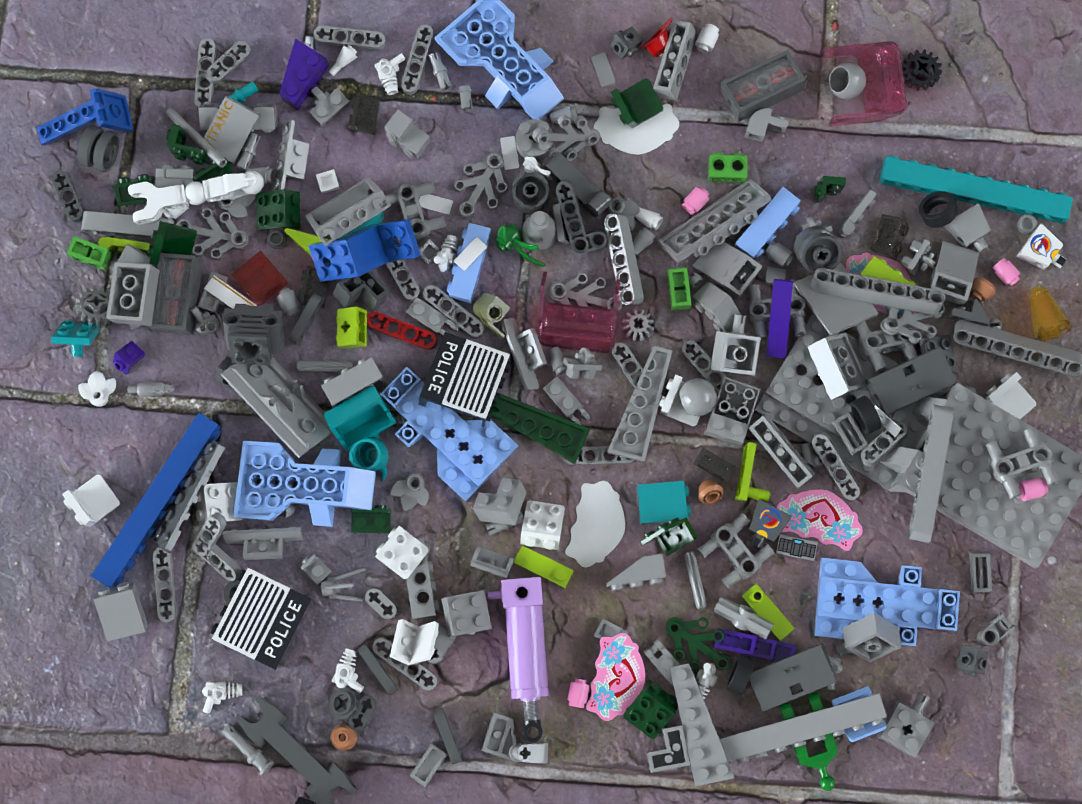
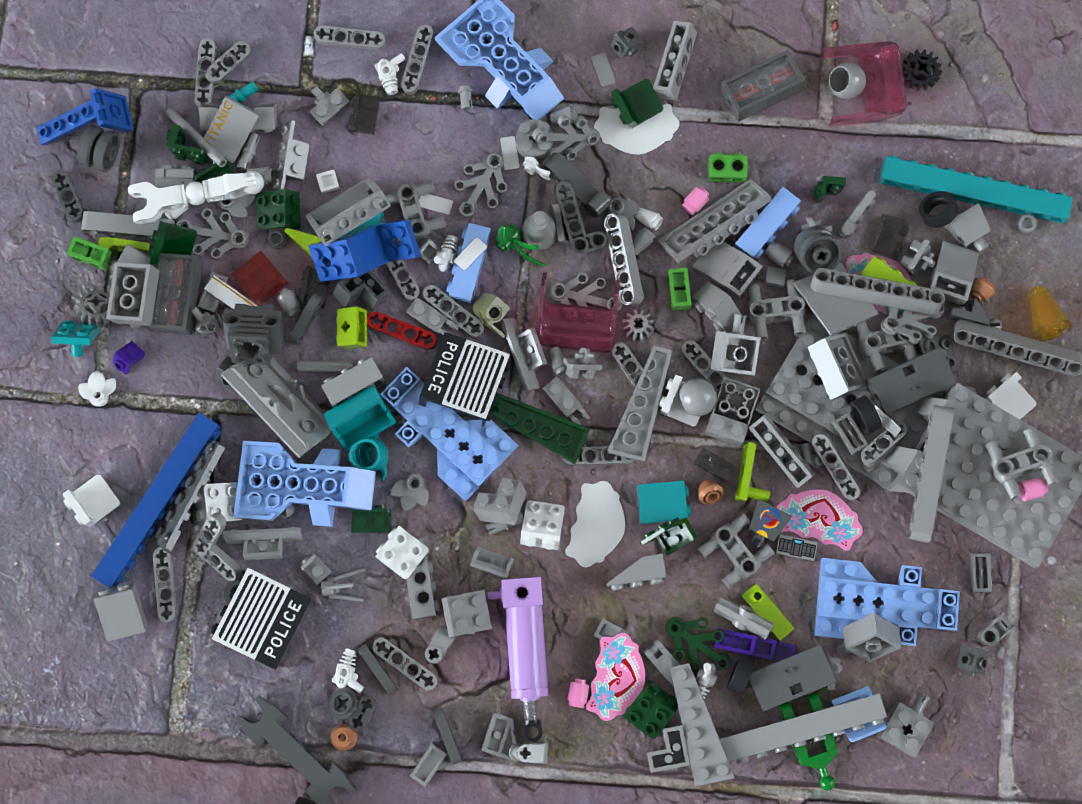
dark green bracket [114,174,154,207] -> none
light grey piece [127,381,174,397] -> none
white piece [202,681,242,713] -> none
light grey pin [221,724,274,776] -> none
dark purple wedge [279,39,329,110] -> none
white cone [328,45,358,76] -> none
light grey beam [365,588,398,619] -> none
light grey brick [384,109,431,159] -> none
white bracket [390,619,439,665] -> none
light grey pin [429,52,452,91] -> none
dark grey brick [512,172,550,215] -> none
lime slope [513,545,574,589] -> none
red piece [639,18,673,58] -> none
light grey axle [684,551,707,609] -> none
light grey hinge [688,273,704,289] -> none
white brick [695,24,719,53] -> none
light grey brick [744,108,789,142] -> none
dark purple slope [767,279,793,358] -> none
bright pink brick [992,258,1021,286] -> none
white torso [1016,224,1067,270] -> none

